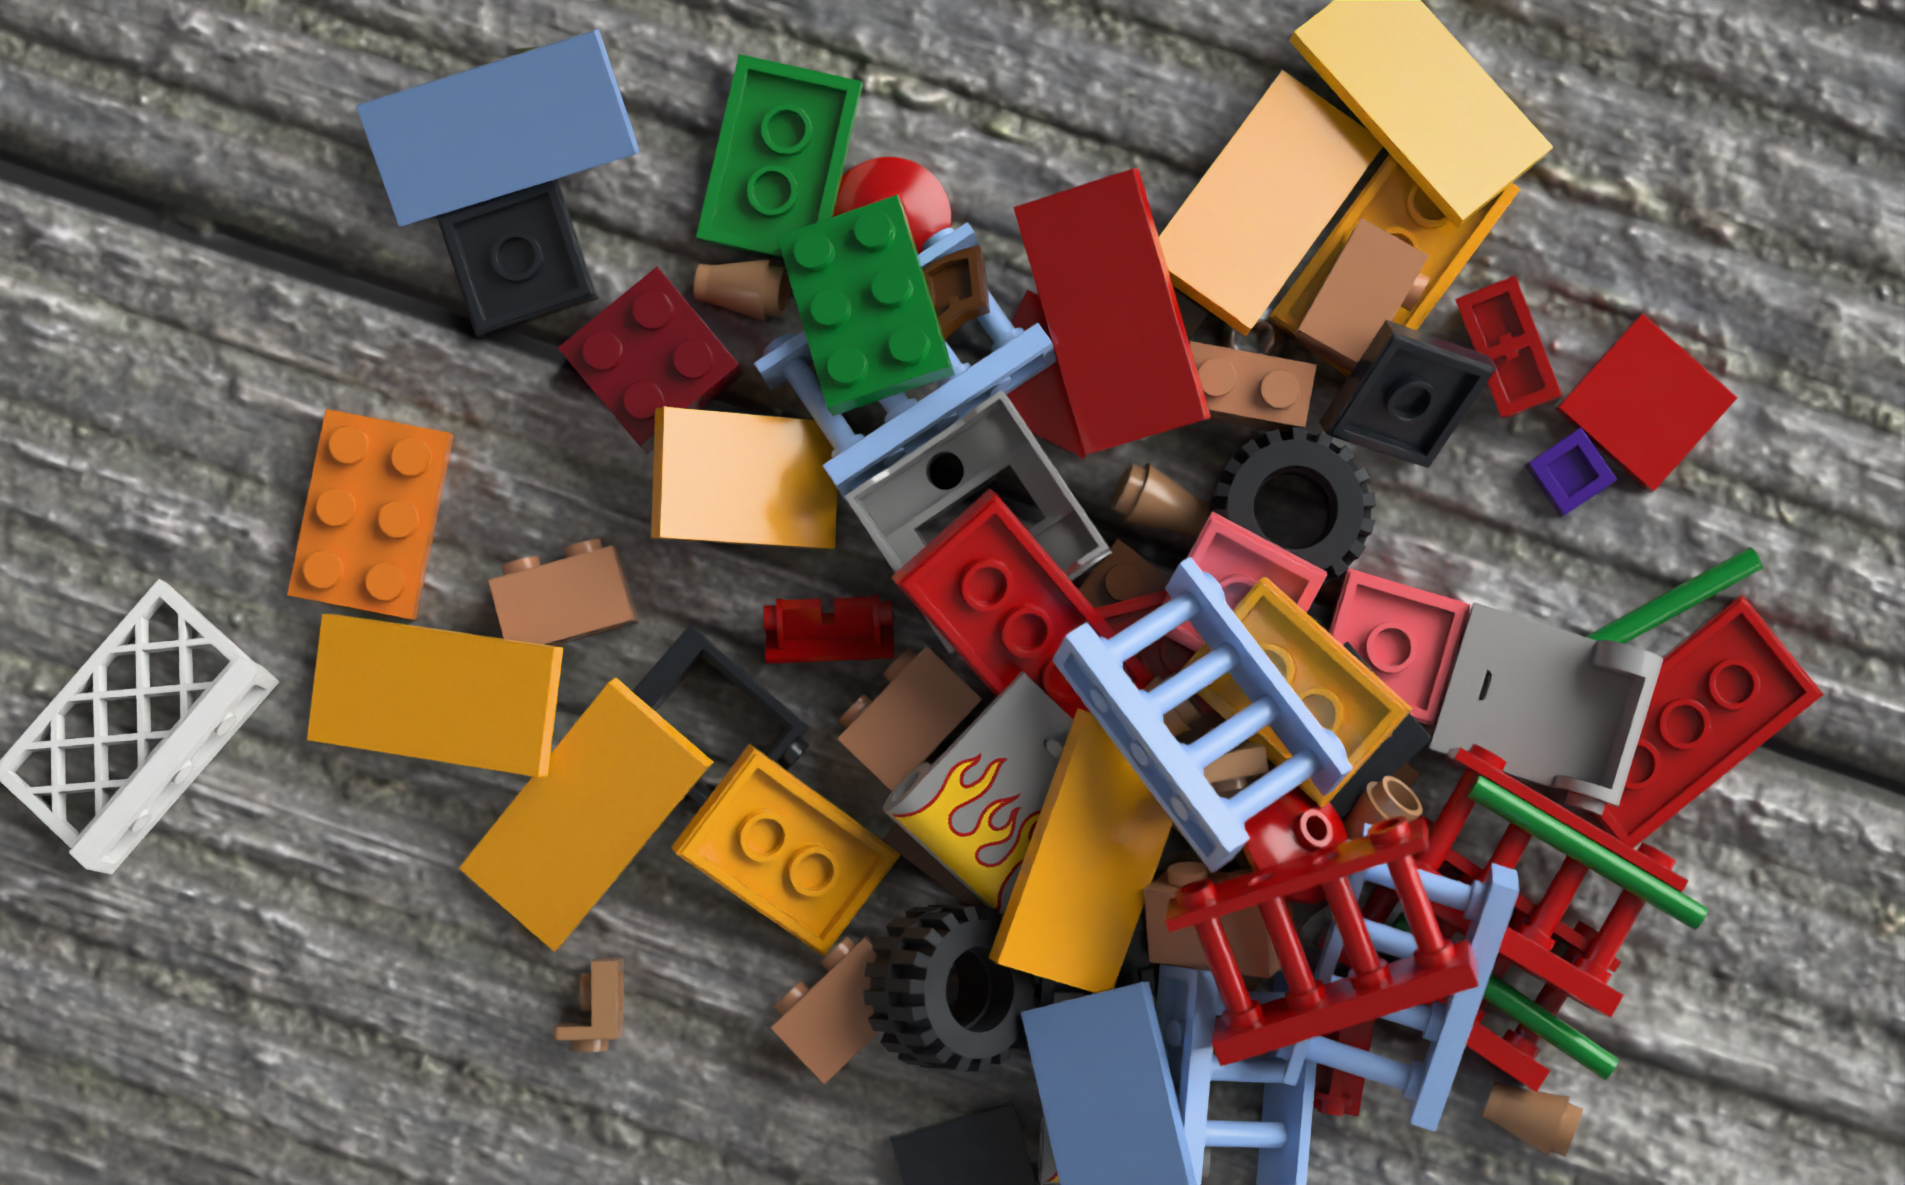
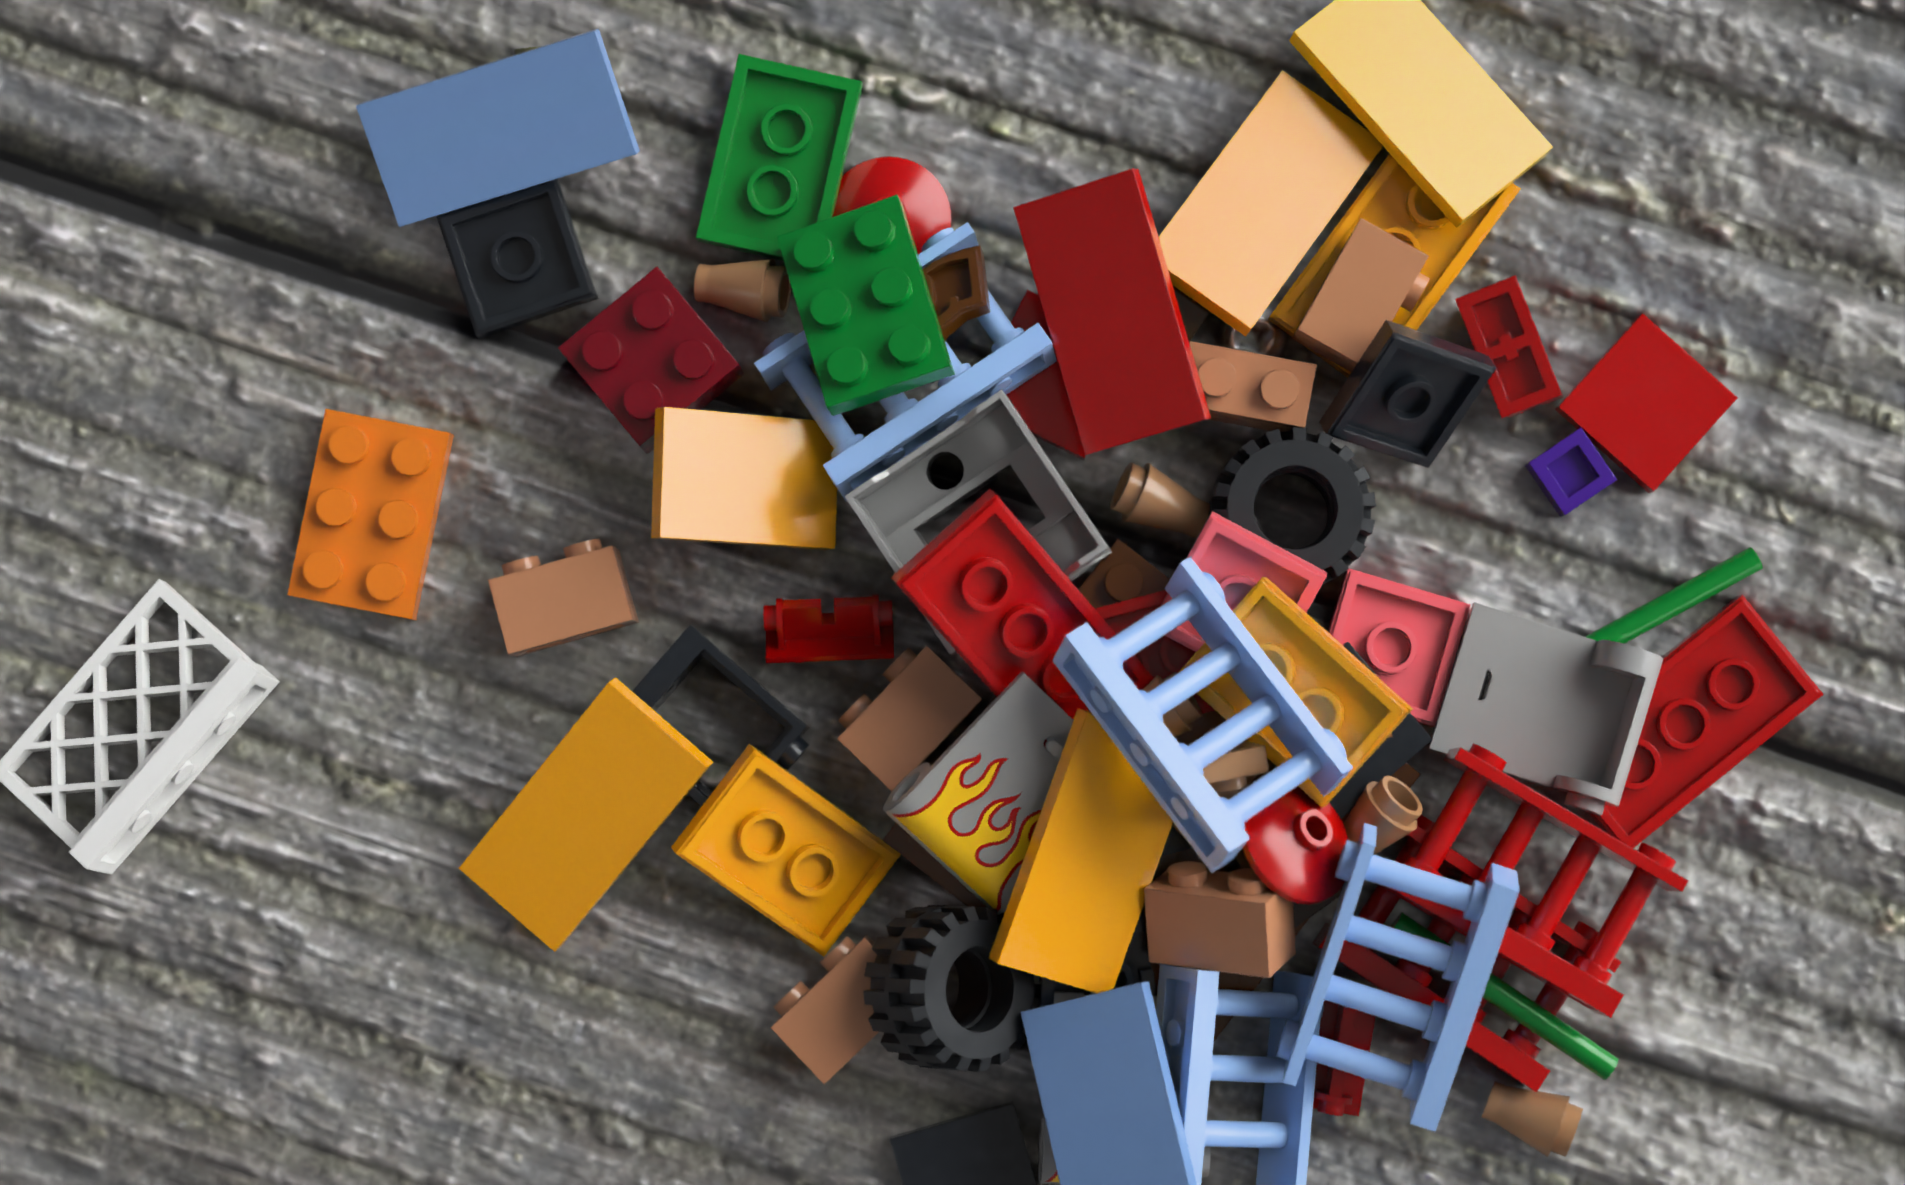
light orange tile [307,614,564,777] -> none
medium nougat bracket [553,957,624,1052] -> none
red fence [1164,816,1479,1066] -> none
green bar [1466,774,1708,930] -> none

